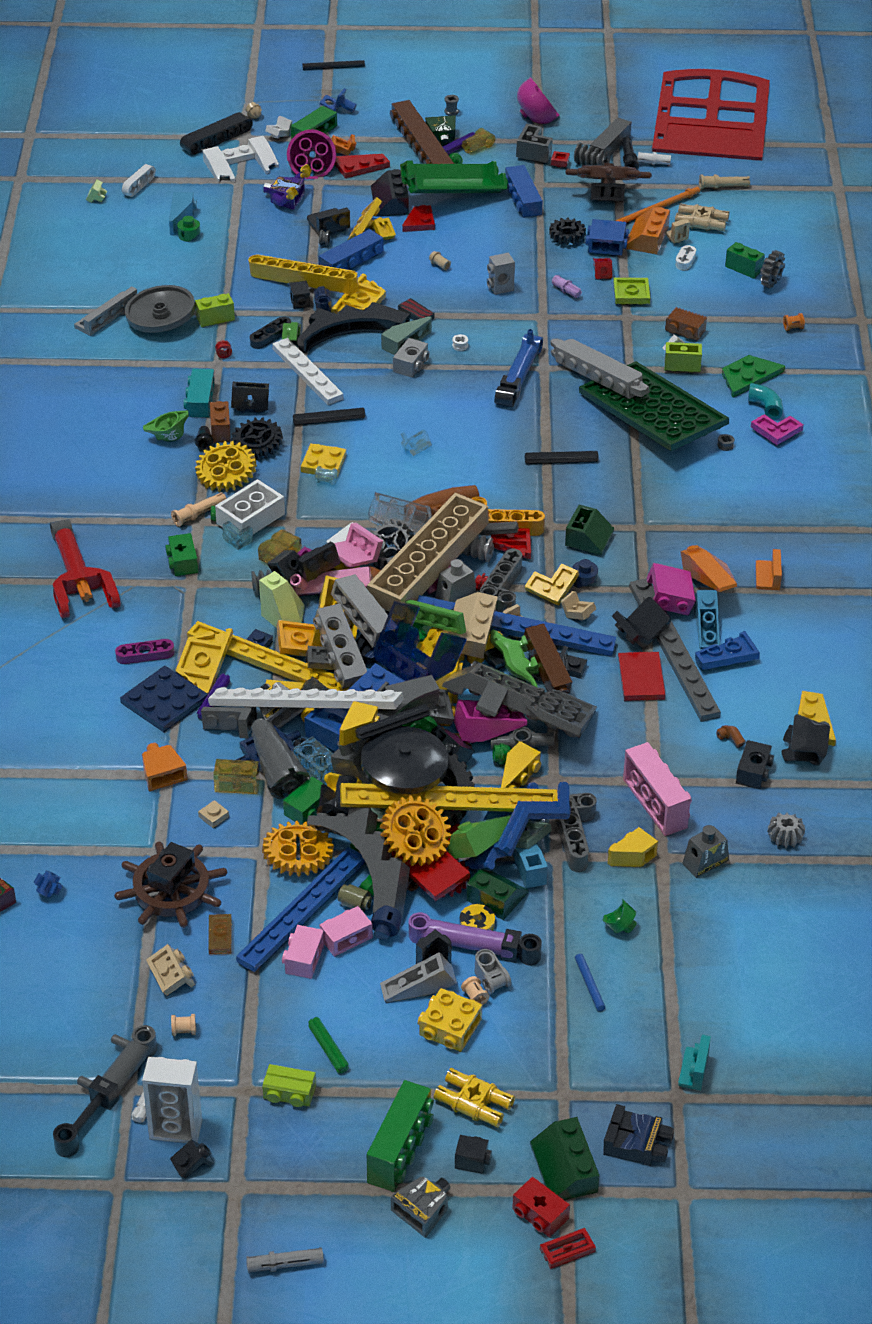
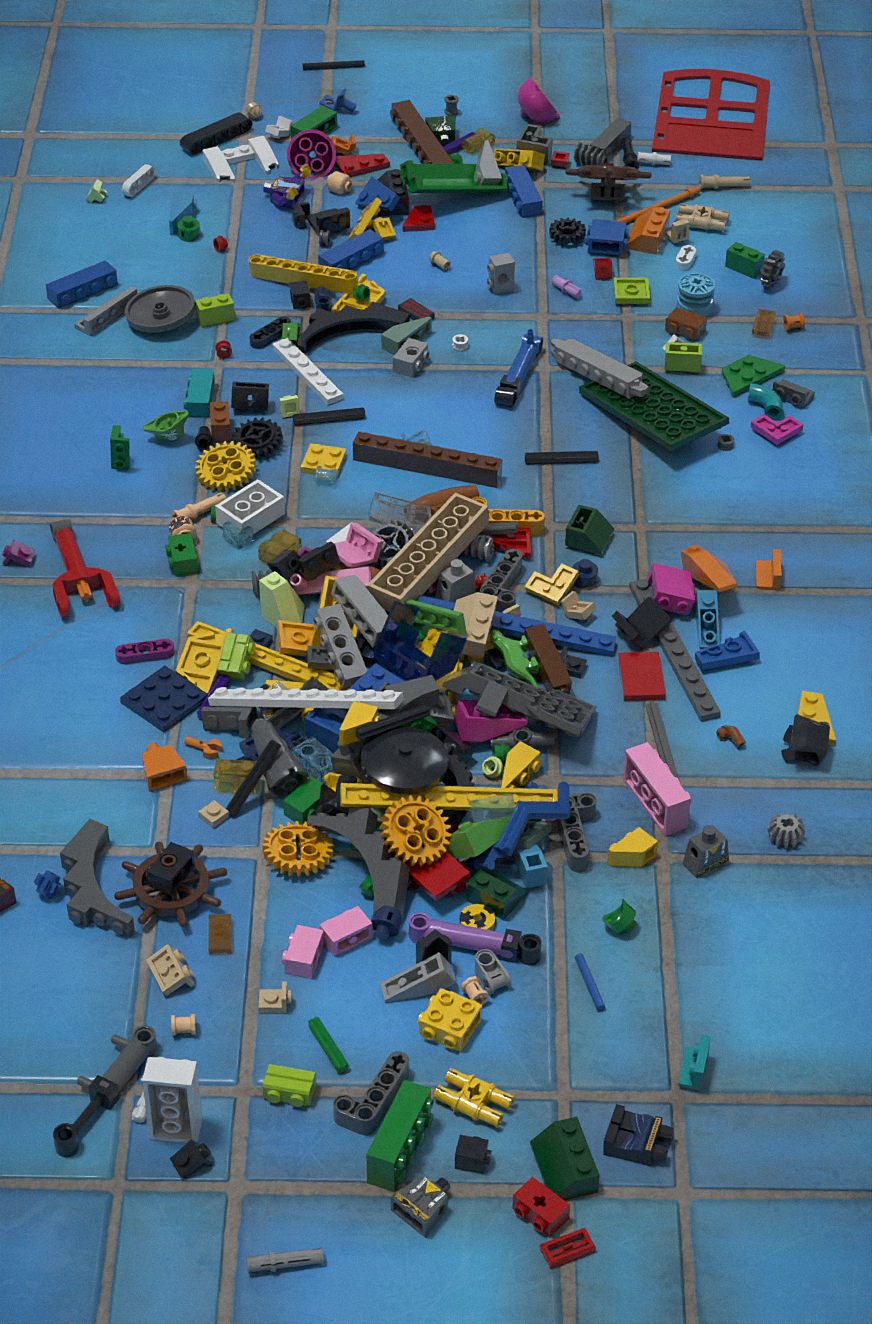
blue plate [236,847,365,972] -> none
olive brick [338,884,373,912] -> none
black brick [735,740,774,789] -> none
none -> magenta bracket [2,540,35,567]
none -> blue brick [46,260,118,308]
none -> dark grey arch [60,819,135,938]
none -> green bracket [110,425,130,469]
none -> light nougat head [169,516,196,540]
none -> orange bar [184,736,223,759]
none -> red plate [213,235,228,252]
none -> lime brick [217,632,256,680]
none -> black axle [226,739,281,816]
none -> tan bracket [259,981,292,1013]
none -> yellowish green tile [279,395,300,418]
none -> black bracket [292,202,310,229]
none -> light nougat head [326,171,352,195]
none -> dark grey beam [333,1051,409,1135]
none -> green plate [352,284,370,302]
none -> brick [353,431,503,488]
none -> blue wing [355,176,400,211]
none -> clear light blue tile [469,793,515,822]
none -> light grey slope [474,140,502,186]
none -> yellowish green plate [482,756,503,778]
none -> yellow slope [493,148,545,171]
none -> dark grey axle [646,701,679,779]
none -> medium azure wheel [676,273,715,317]
none -> clear orange plate [752,309,776,337]
none -> dark grey bracket [772,379,815,409]

